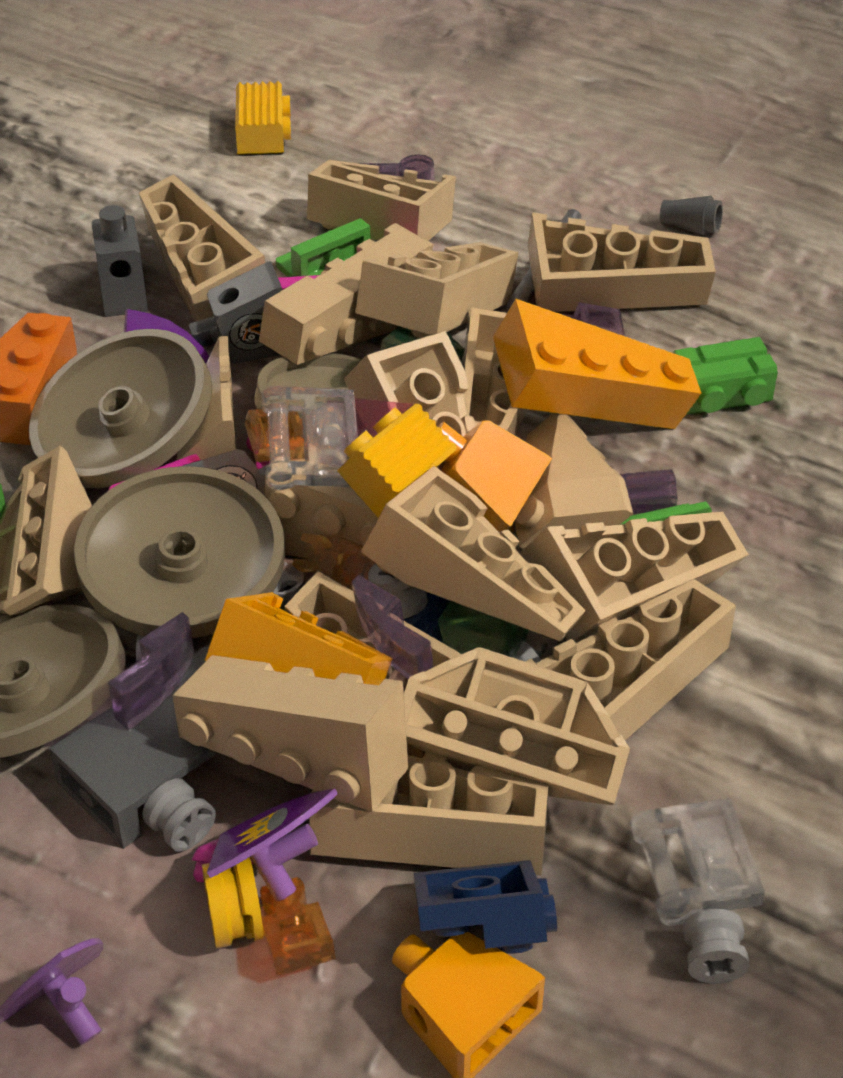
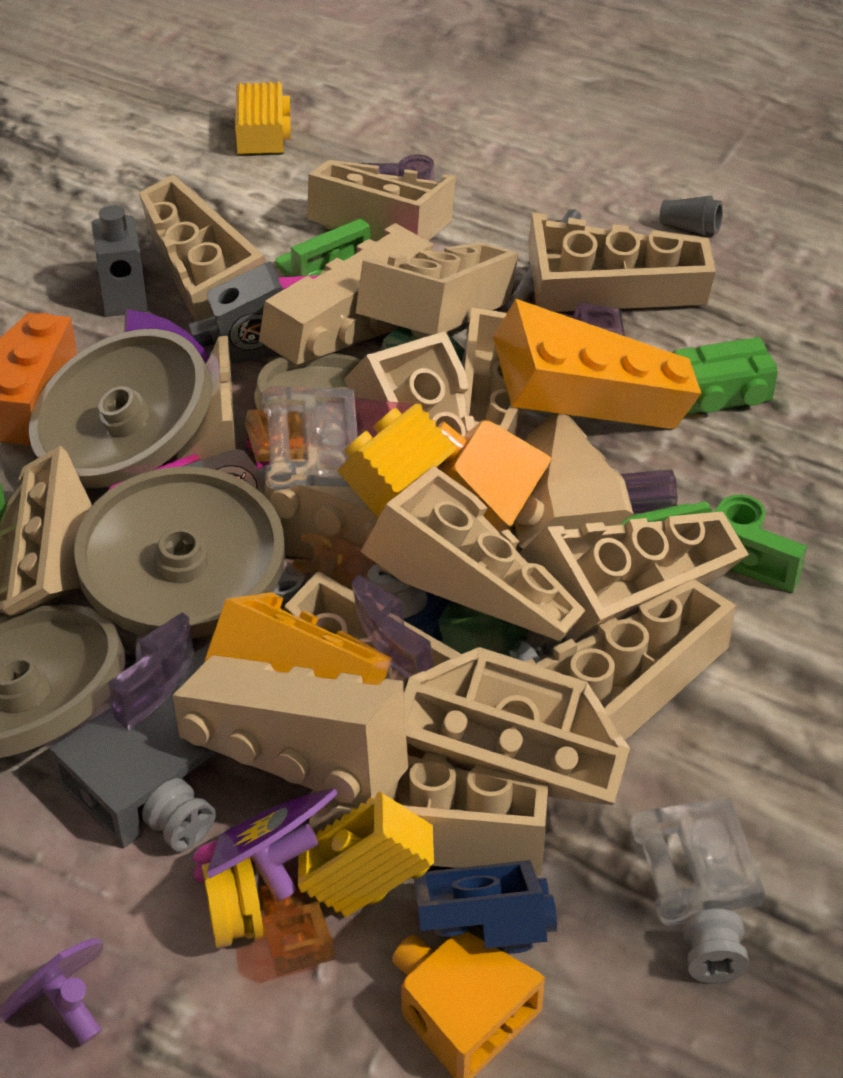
none -> yellow brick [298,791,434,918]
none -> bright green plate [713,494,807,594]

